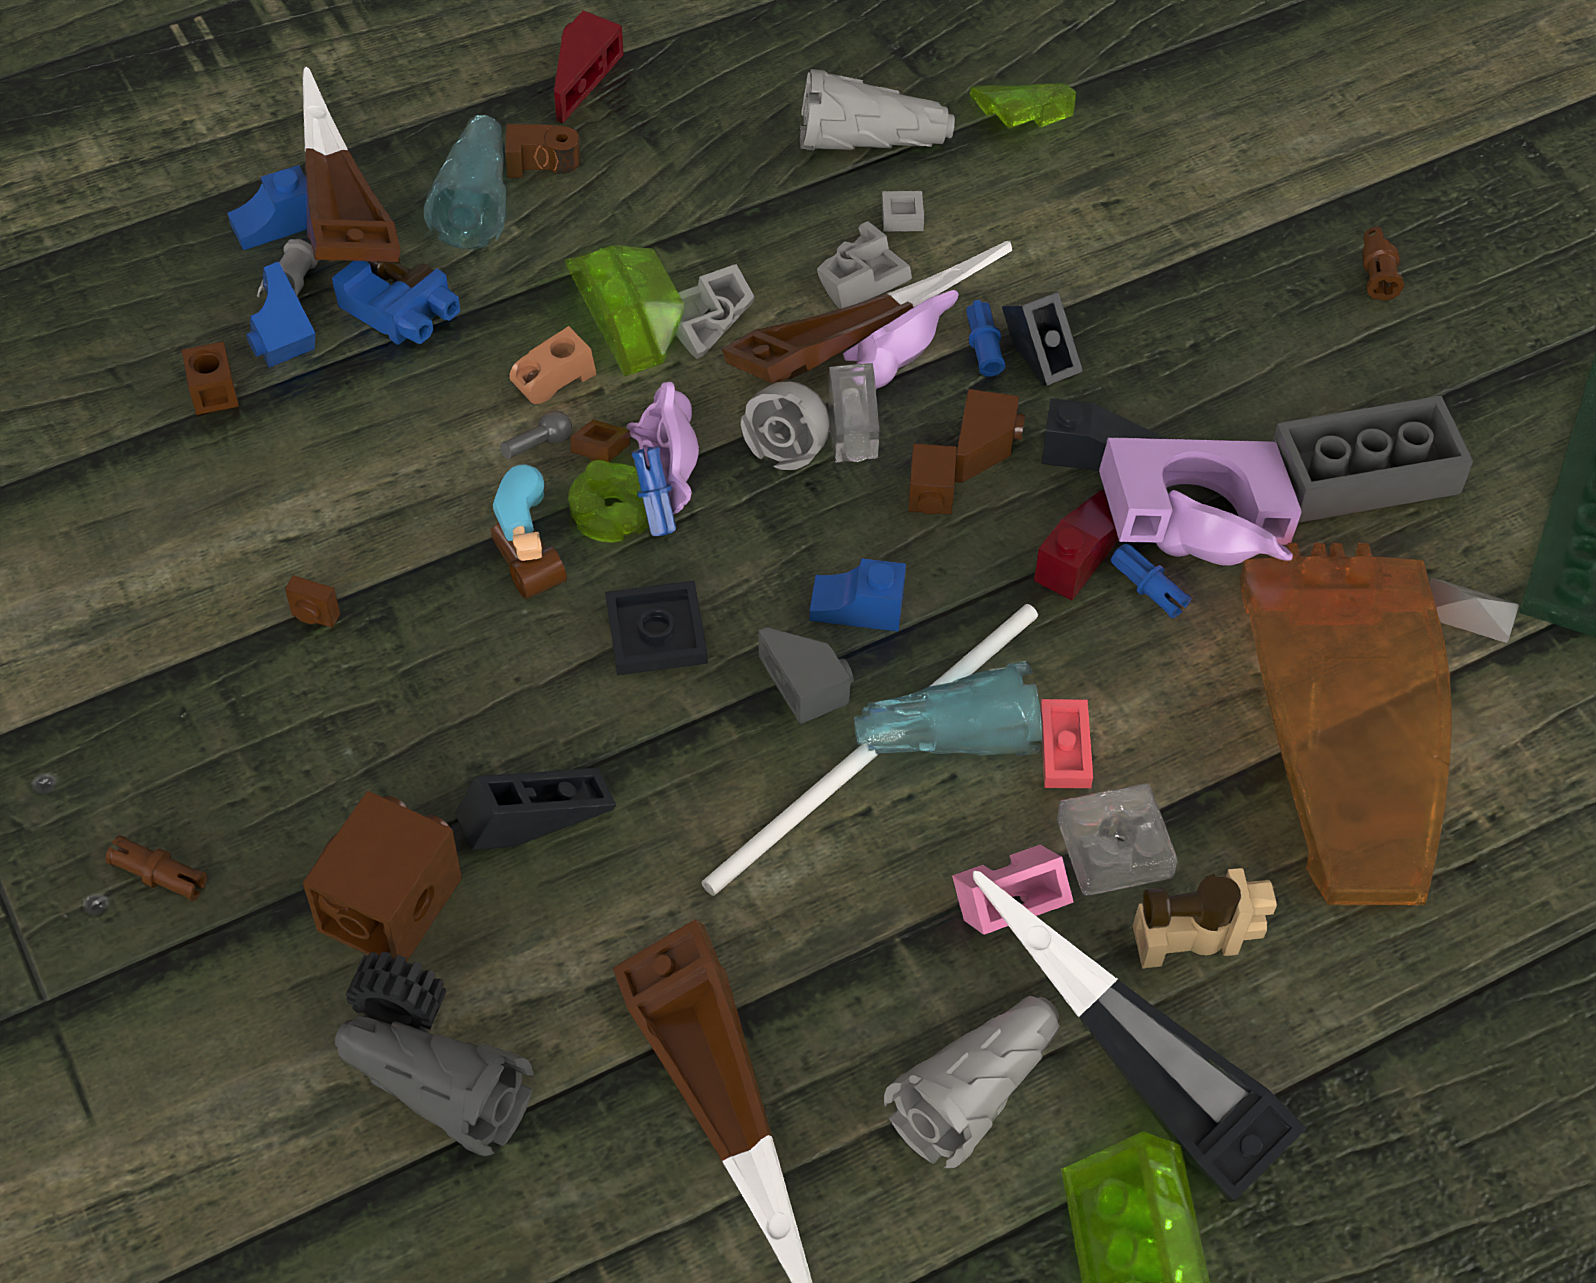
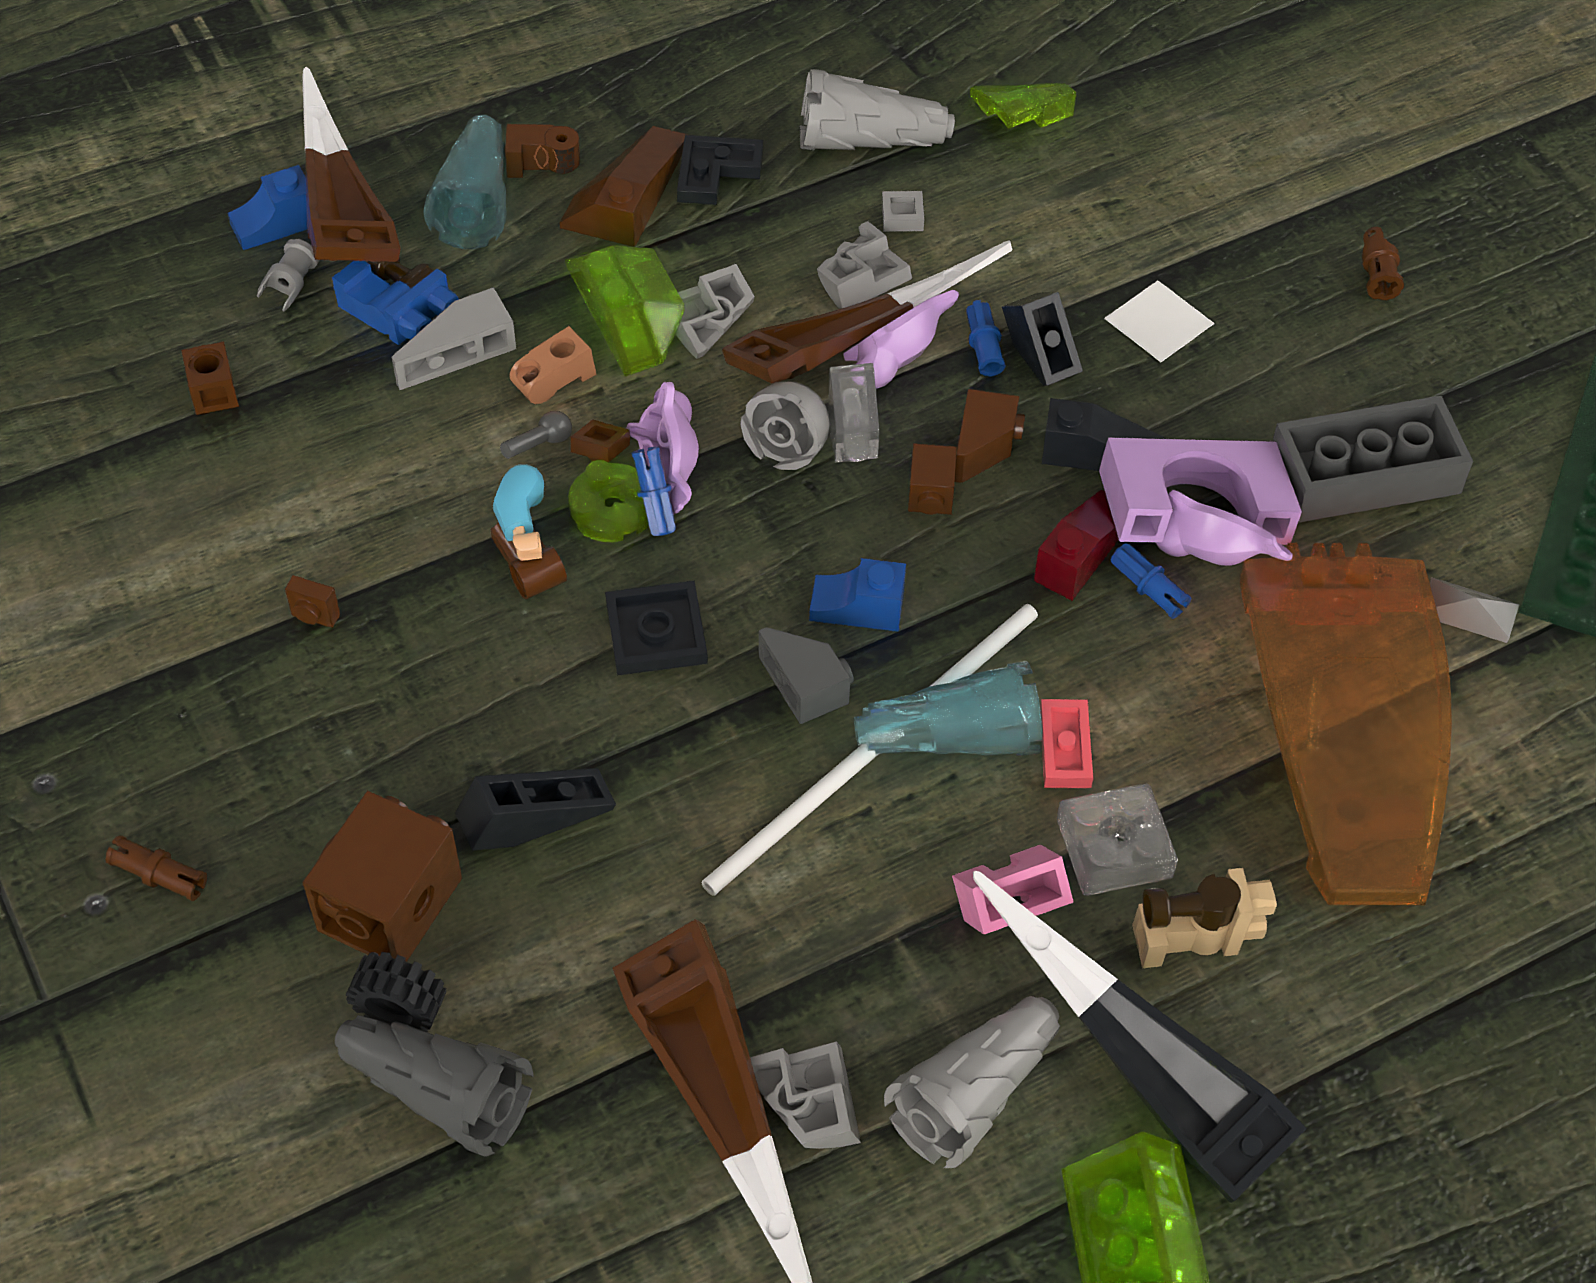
blue arch [246,262,316,368] -> none
dark red slope [554,10,624,123] -> none
none -> light grey slope [392,287,516,390]
none -> reddish brown wedge [560,126,688,247]
none -> black plate [677,135,764,205]
none -> light grey slope [750,1041,861,1149]
none -> white sticker [1104,281,1215,362]

